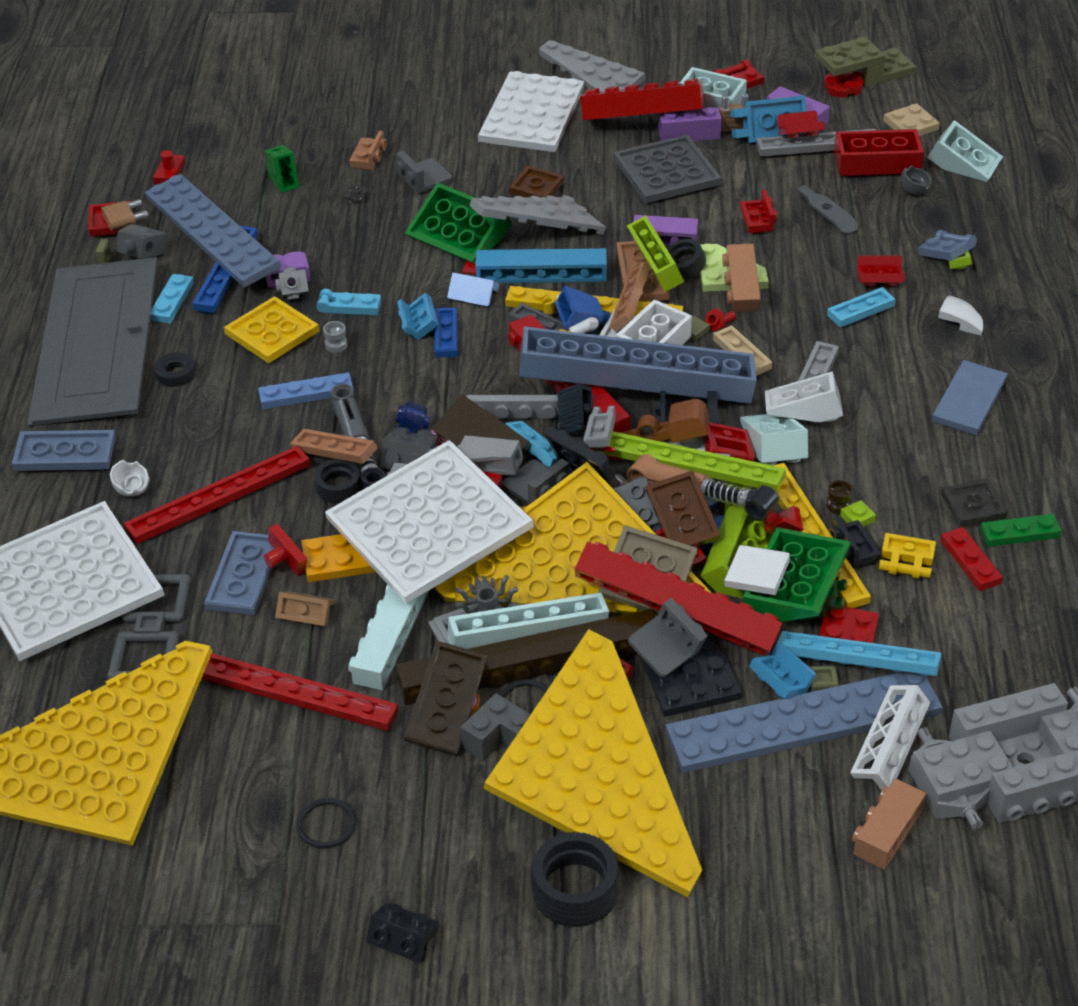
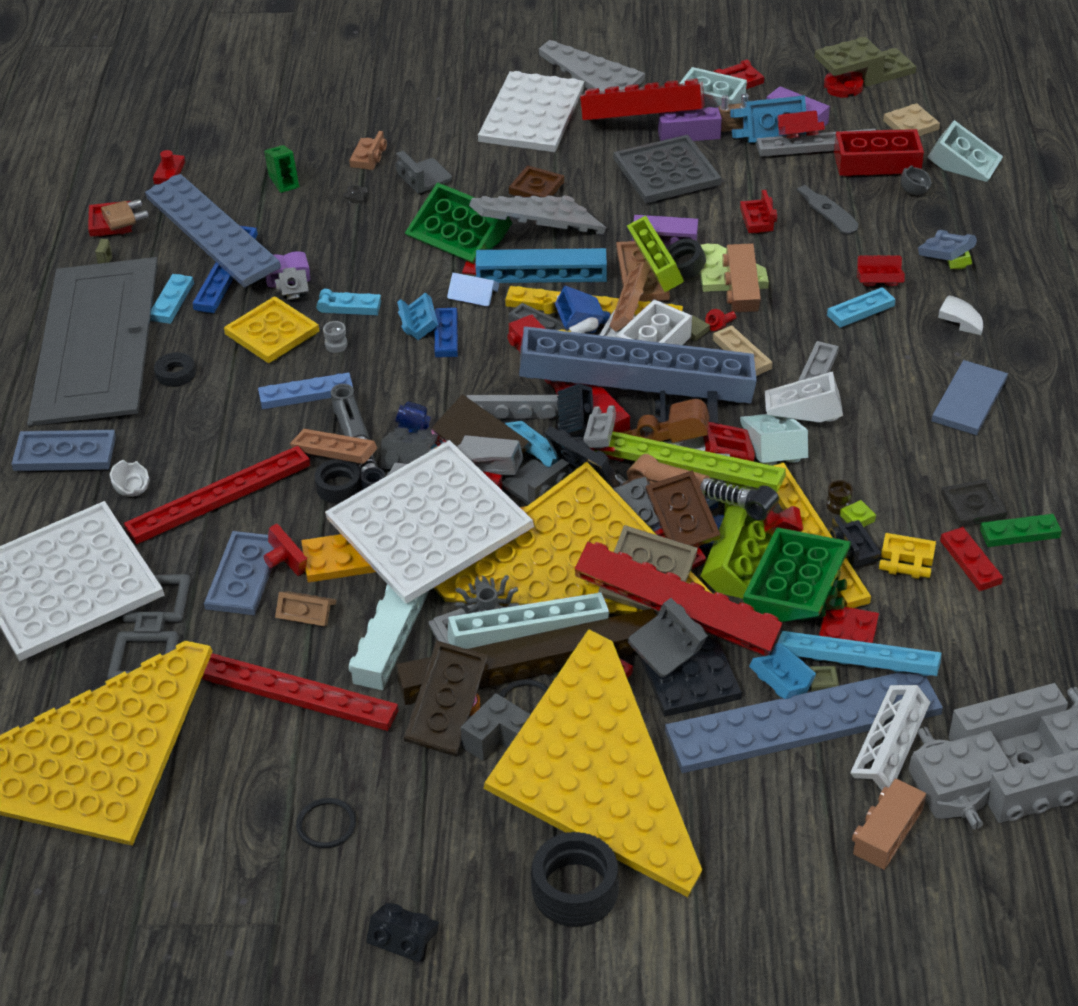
dark grey torso [116,224,167,258] -> none
white tile [724,545,790,595] -> none

